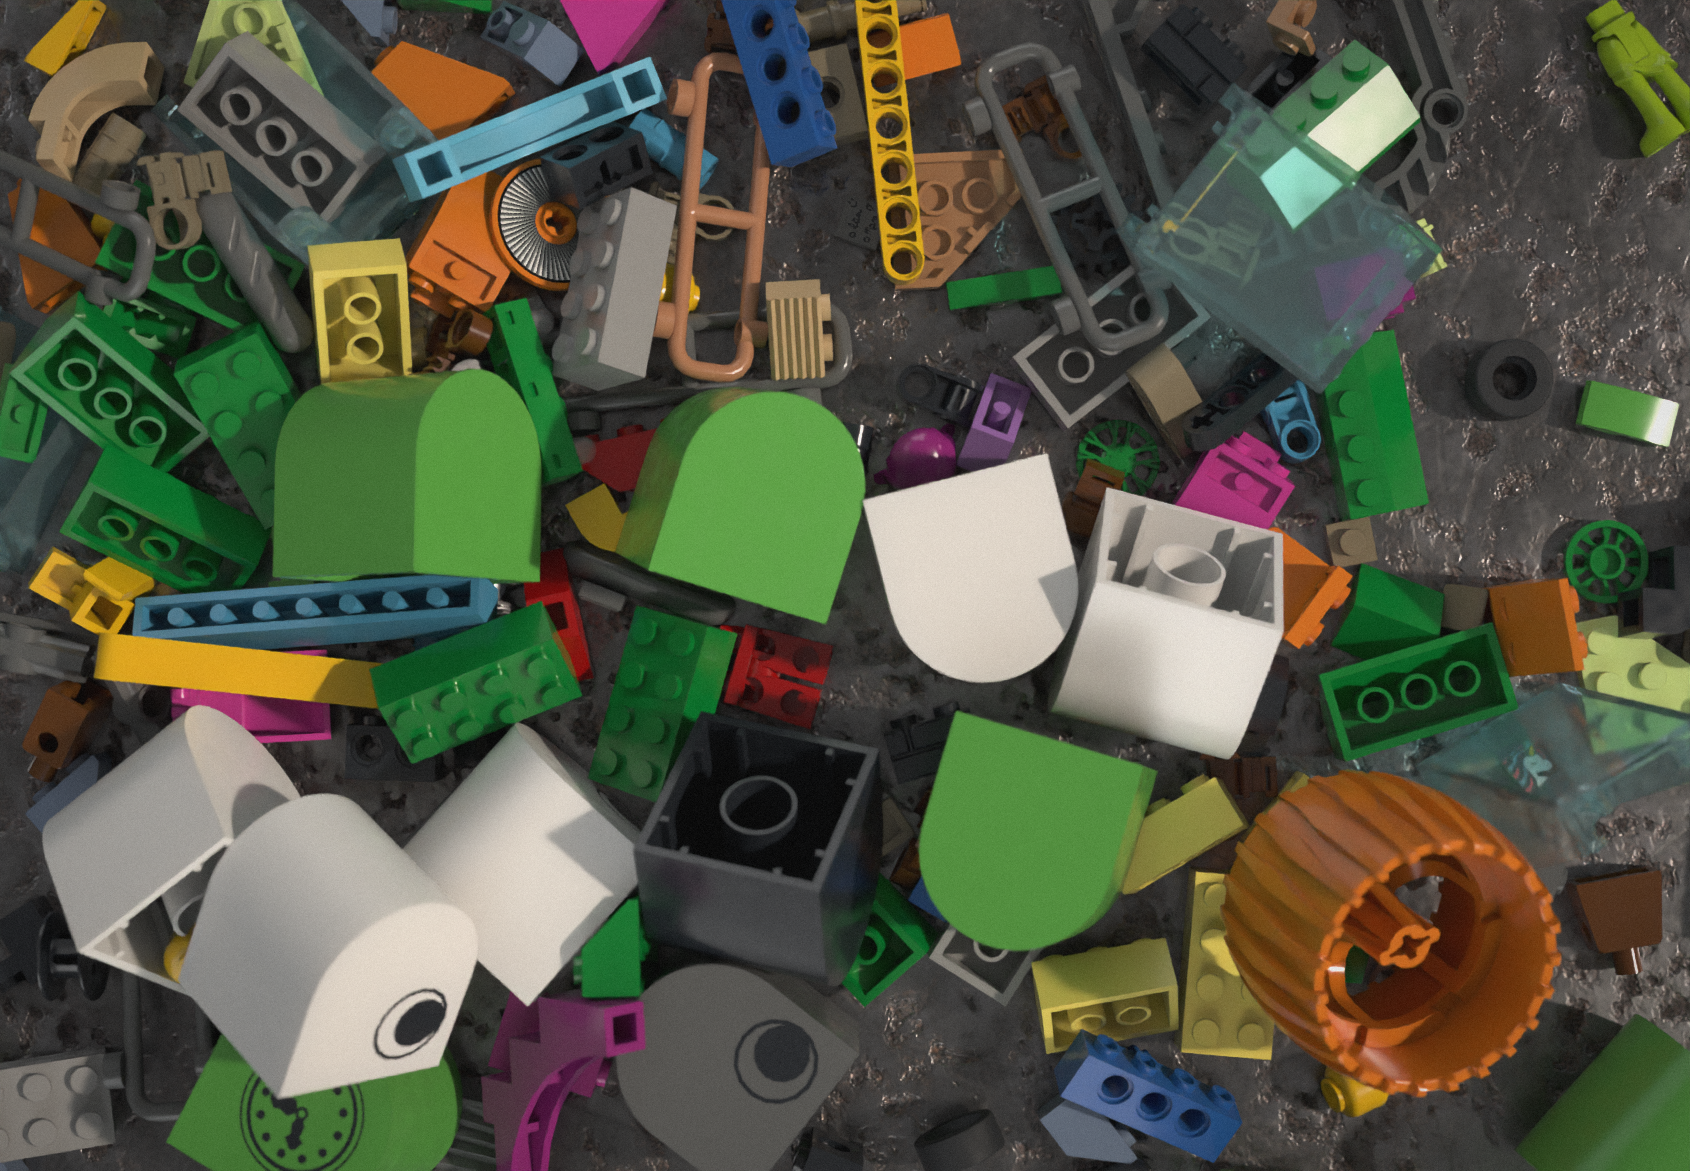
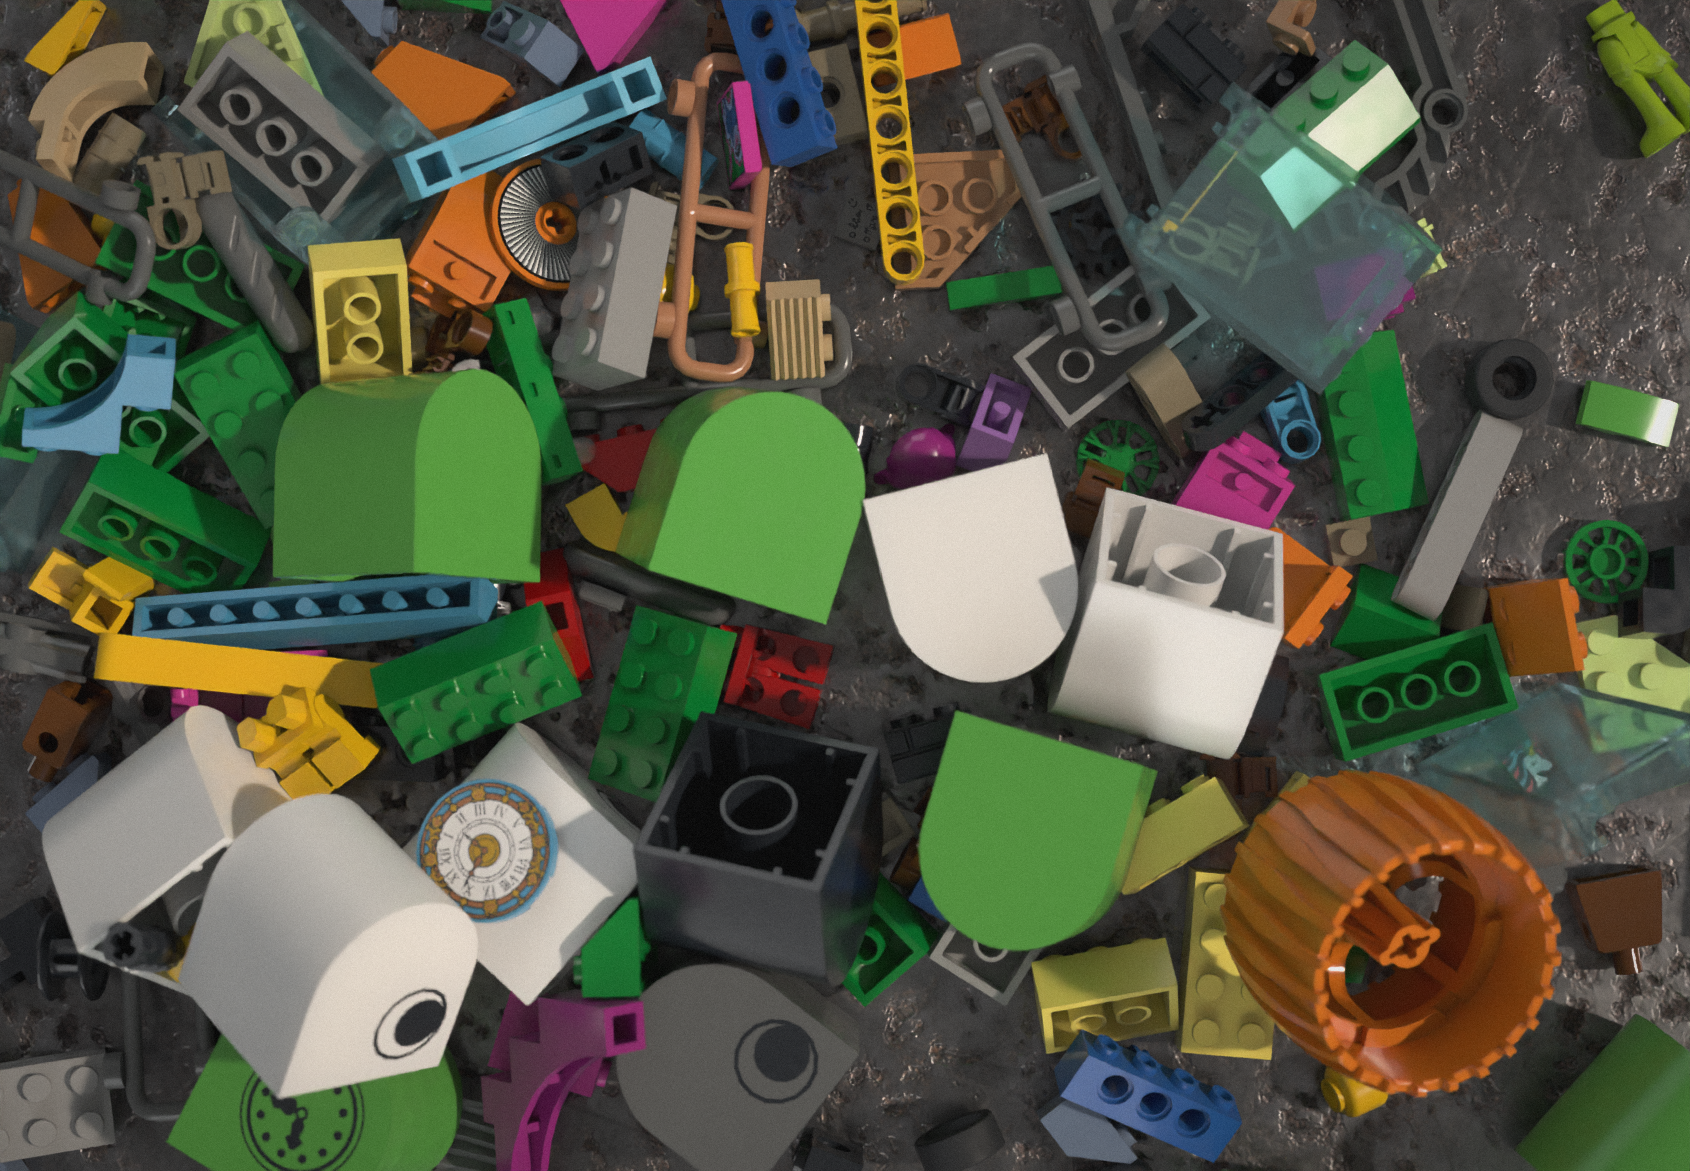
none -> dark azure arch [22,334,175,456]
none -> black axle [102,922,184,973]
none -> yellow hips [237,686,381,800]
none -> tile [416,779,558,924]
none -> dark pink tile [717,81,762,190]
none -> yellow pin [724,242,760,338]
none -> light grey beam [1391,409,1523,621]

